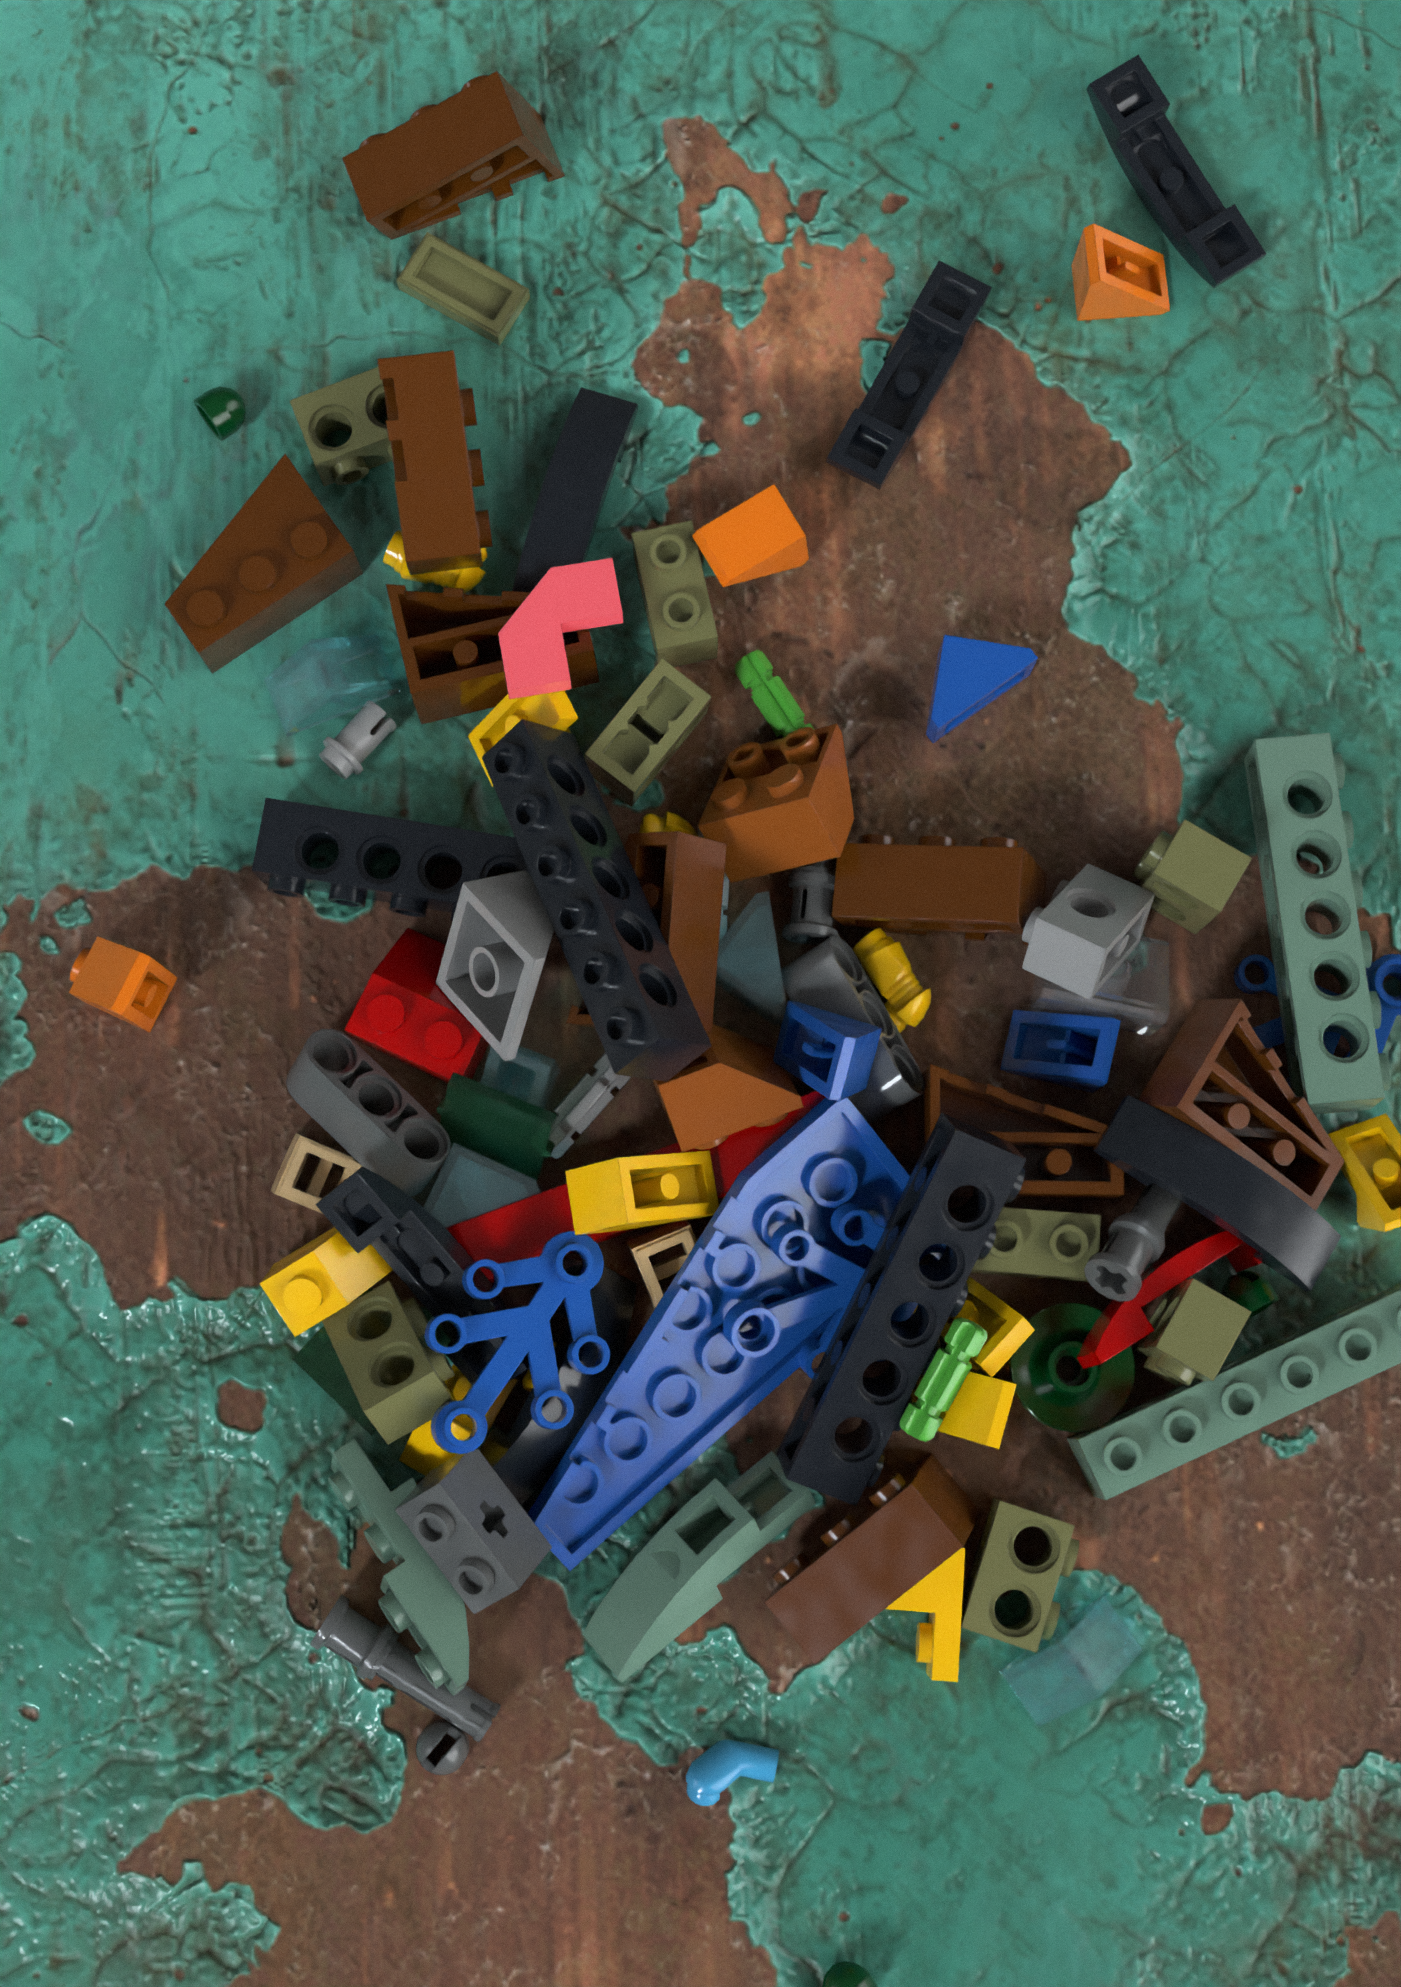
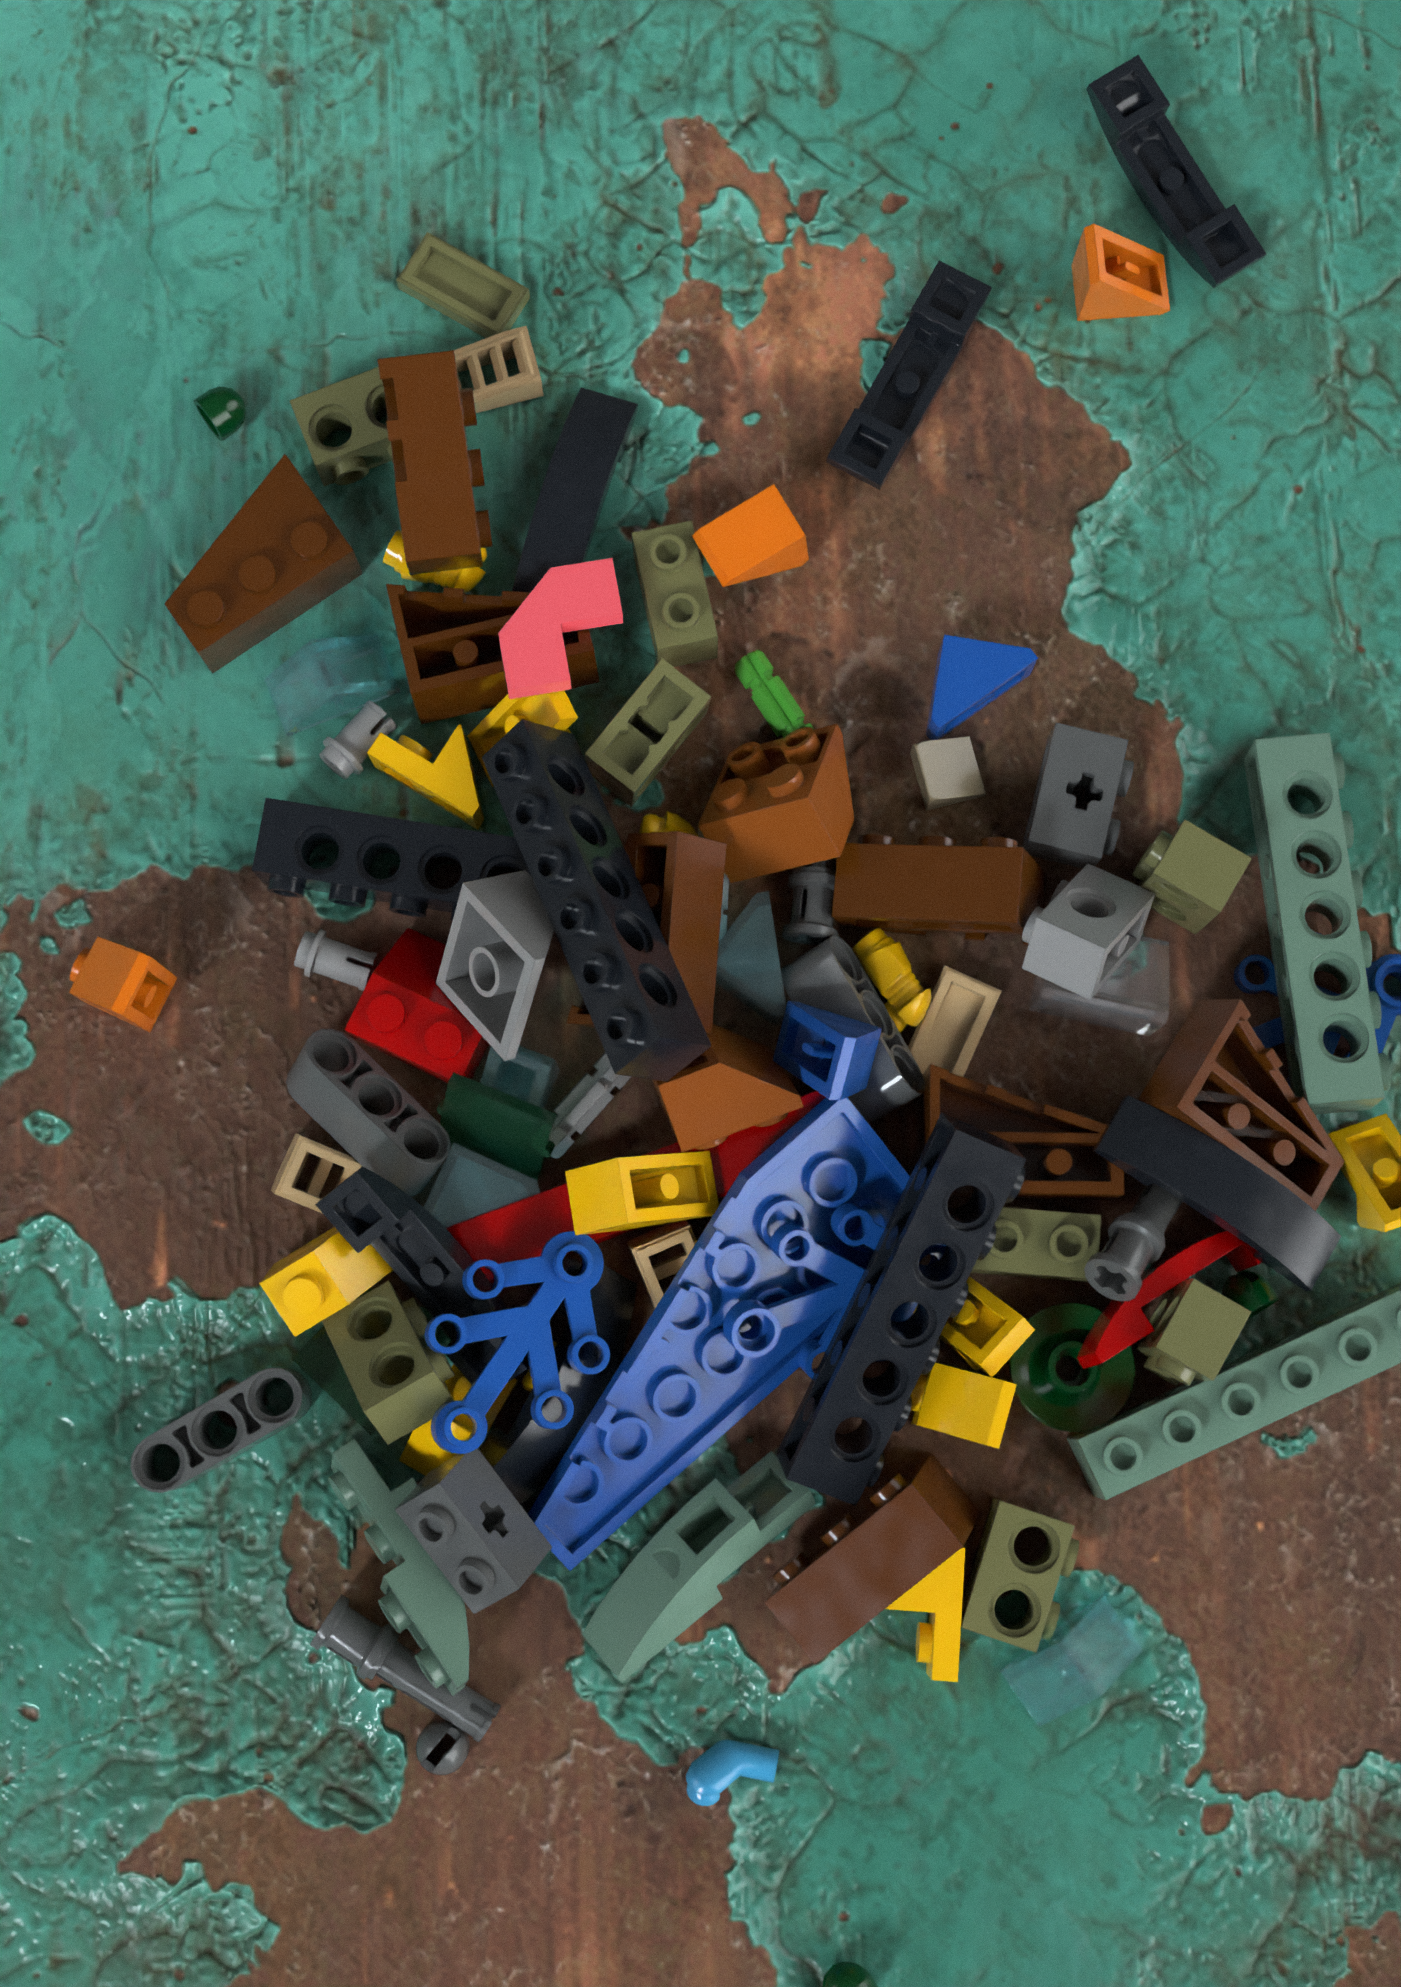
reddish brown wedge [342,71,565,240] -> none
bright green axle [900,1317,987,1442] -> none
blue slope [1000,1010,1121,1093] -> none
none -> dark grey beam [130,1368,312,1493]
none -> light grey pin [294,929,378,991]
none -> yellow slope [367,724,484,830]
none -> tan slope [454,326,544,413]
none -> tan tile [908,965,1001,1078]
none -> dark tan slope [910,736,986,811]
none -> dark grey brick [1022,722,1134,868]

